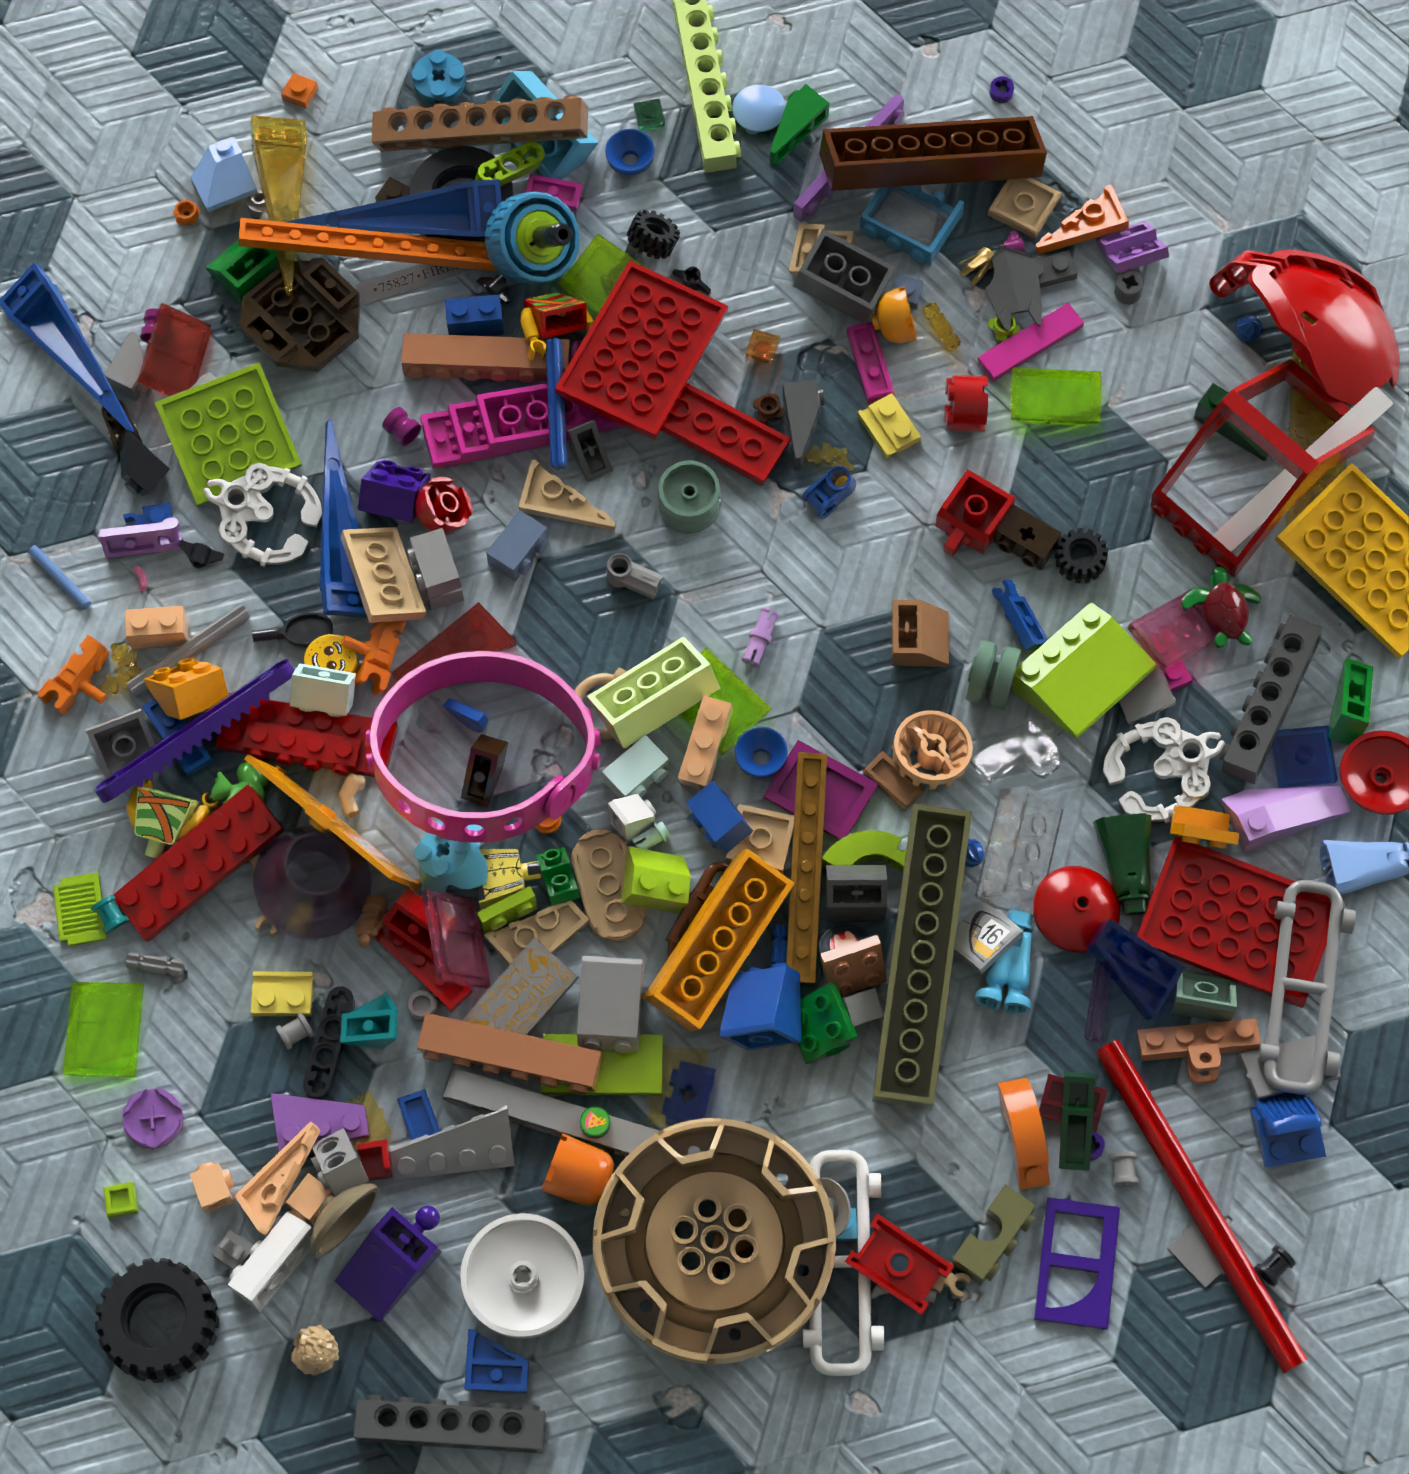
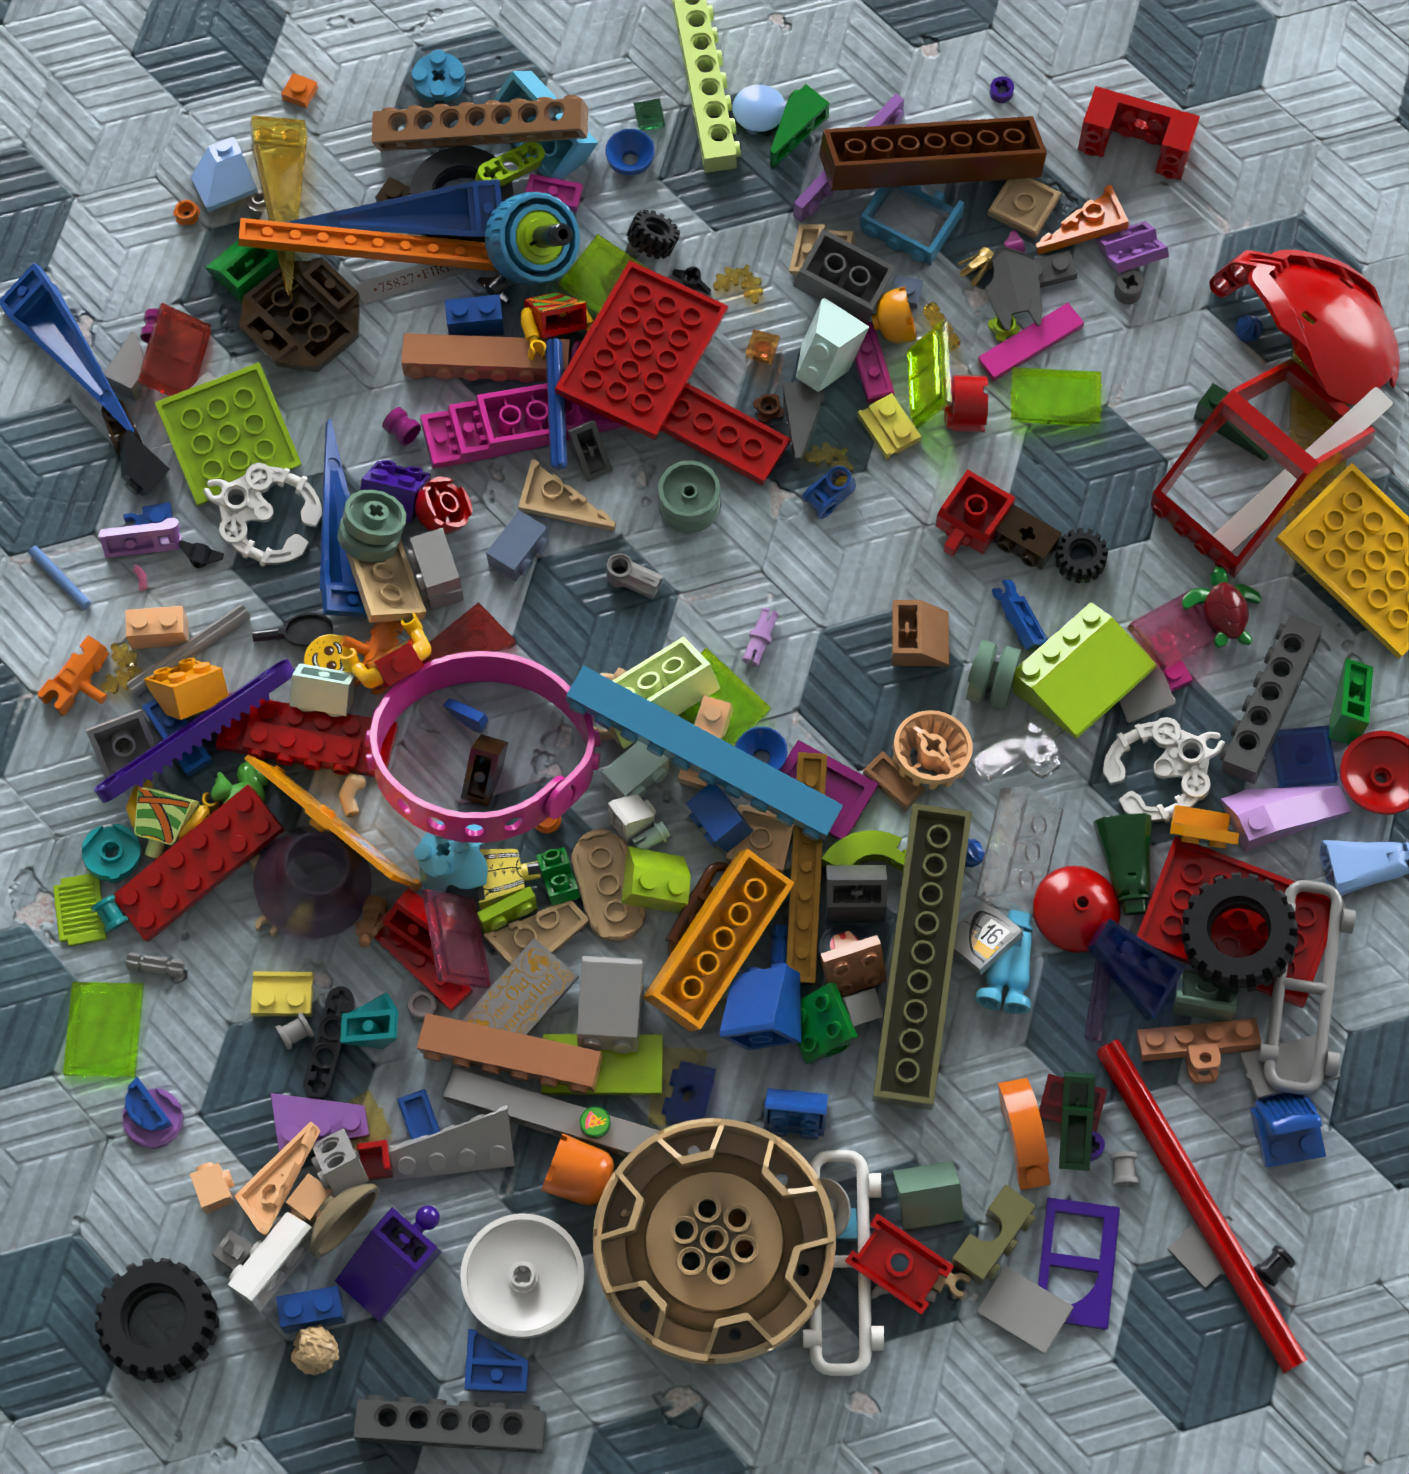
lime tile [103,1182,139,1219] -> none
none -> teal plate [82,824,142,884]
none -> blue tile [125,1077,173,1131]
none -> blue brick [276,1286,346,1334]
none -> sand green wheel [337,489,406,563]
none -> torso [339,613,431,690]
none -> dark azure brick [566,665,843,841]
none -> clear yellow animal [713,264,763,304]
none -> blue slope [764,1088,828,1140]
none -> light aqua slope [796,298,869,392]
none -> sand green slope [893,1161,964,1231]
none -> clear neon green piece [907,320,952,429]
none -> light grey piece [976,1266,1074,1354]
none -> red plate [1078,86,1200,180]
none -> black tyre [1181,872,1298,993]

